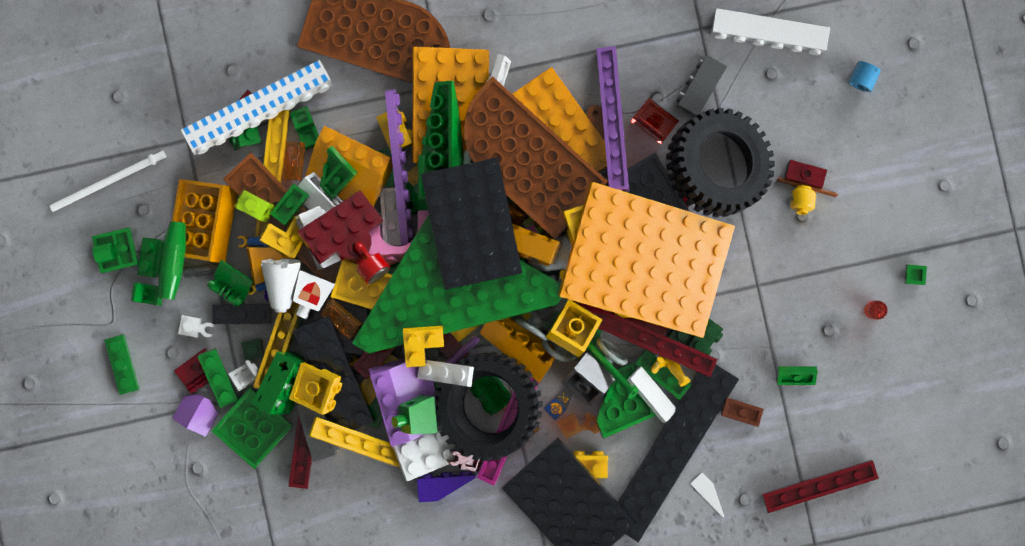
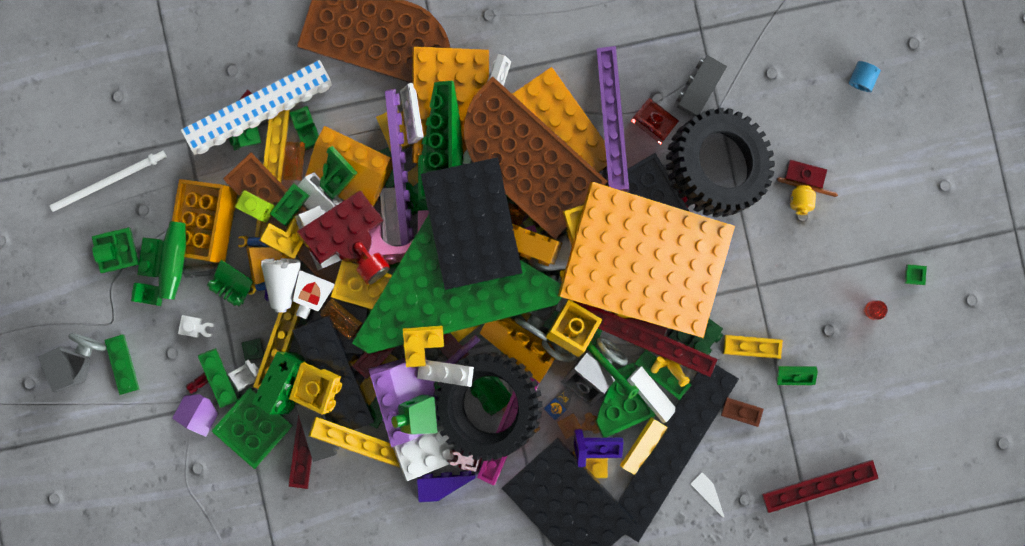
dark red plate [174,348,208,386] -> none
black plate [212,305,271,324] -> none
dark orange leg [587,105,605,141] -> none
white brick [711,8,830,55] -> none
none -> dark grey piece [38,333,106,392]
none -> white tile [400,83,423,144]
none -> dark purple bracket [573,429,624,467]
none -> tile [620,417,668,475]
none -> yellow tile [723,335,783,359]

